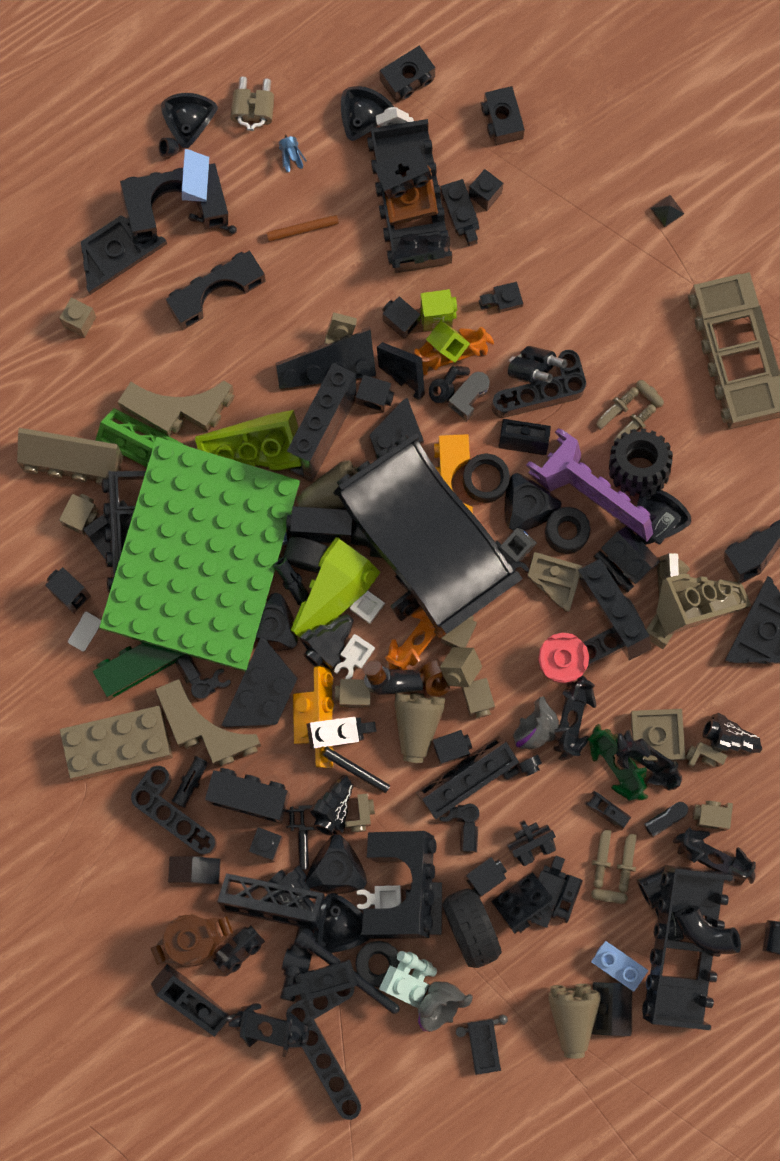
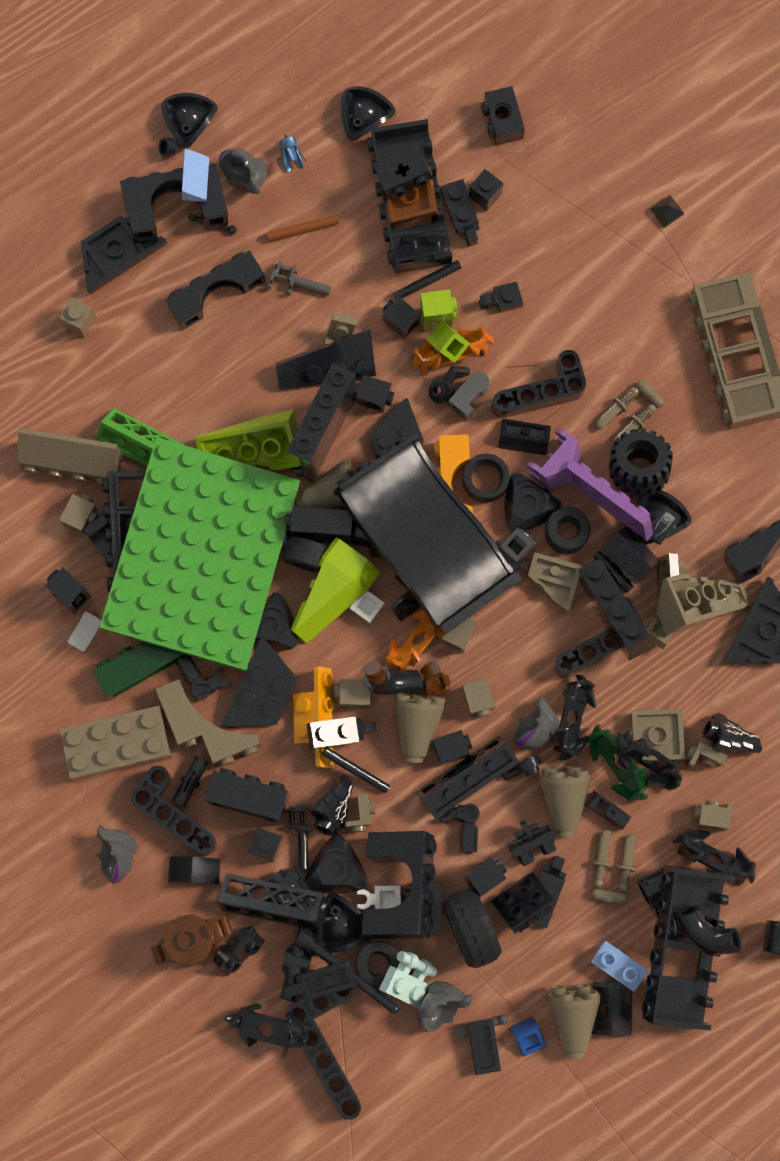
dark tan arch [118,381,235,437] -> none
black slope [151,964,229,1037] -> none
dark tan piece [230,77,275,131] -> none
black pin [273,557,310,606] -> none
black rock [299,614,354,672] -> none
white plate [334,634,375,679] -> none
white plate [376,107,414,126] -> none
black wing [377,342,425,400] -> none
black brick [380,45,436,102] -> none
dark tan brick [440,647,482,687] -> none
black piece [508,346,567,384] -> none
coral tile [538,633,589,684] -> none
black bar [552,874,583,924] -> none
black bar [644,802,688,838] -> none
none -> dark grey hair [96,826,138,885]
none -> dark grey hair [218,148,267,194]
none -> dark grey piece [268,261,331,296]
none -> black bar [393,260,461,299]
none -> blue slope [510,1017,546,1057]
none -> dark tan cone [540,766,590,837]

